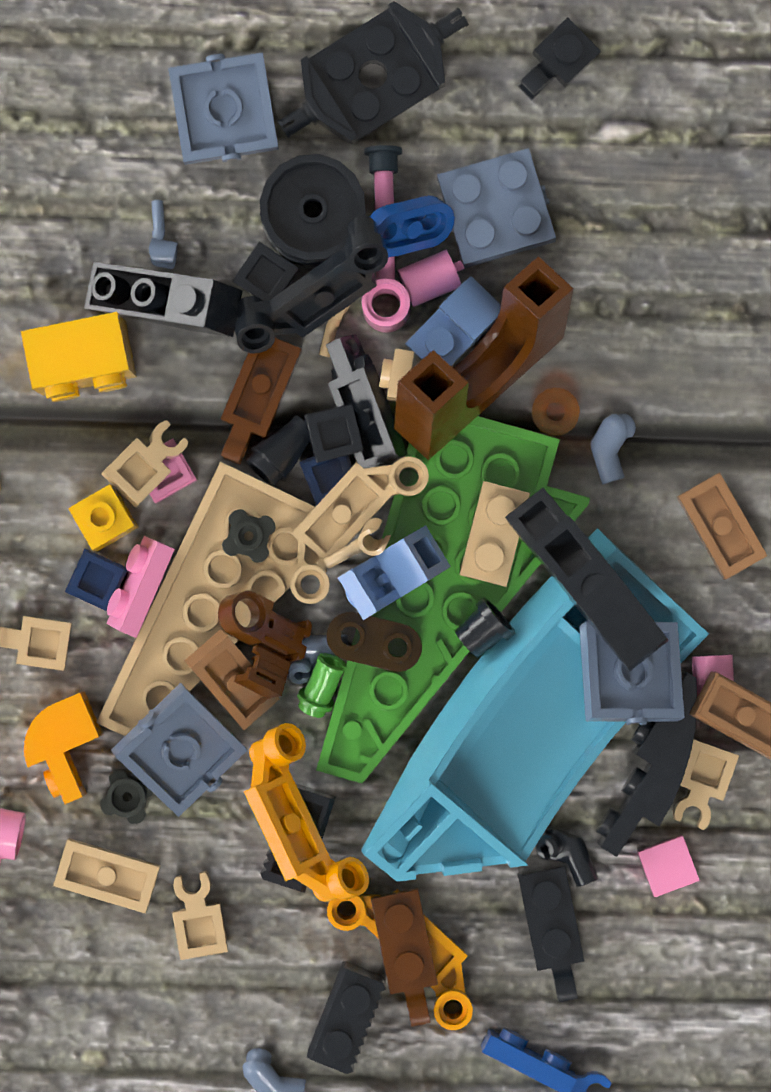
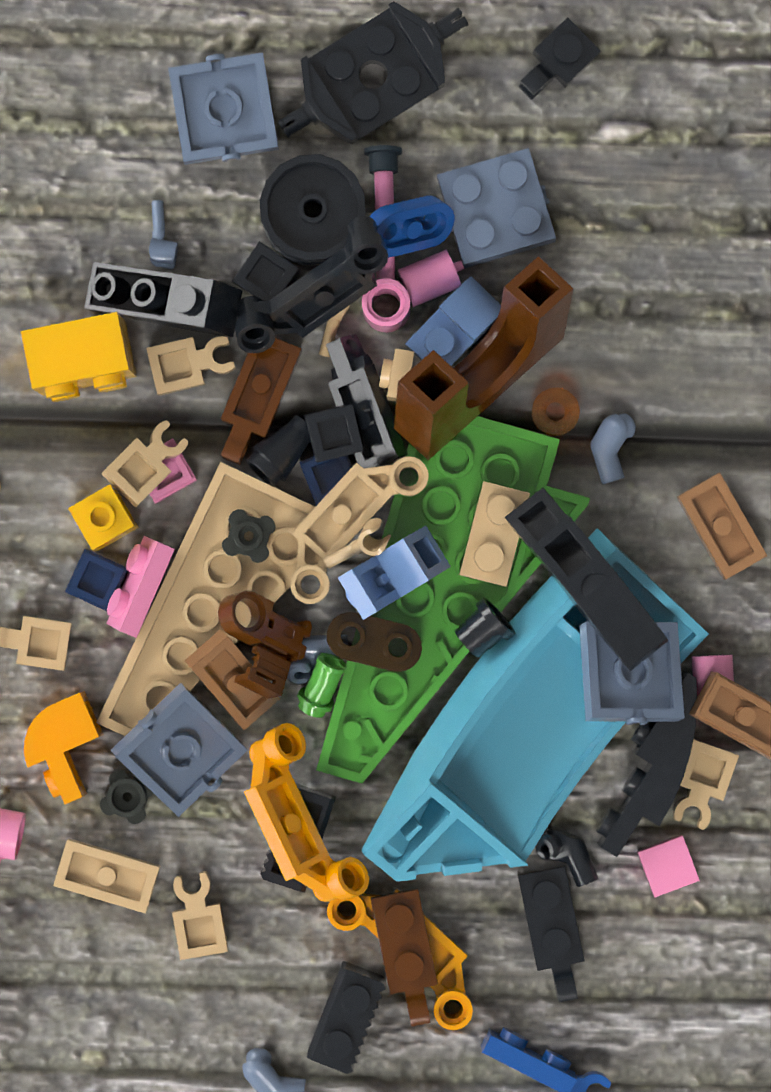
none -> tan plate [146,336,236,396]

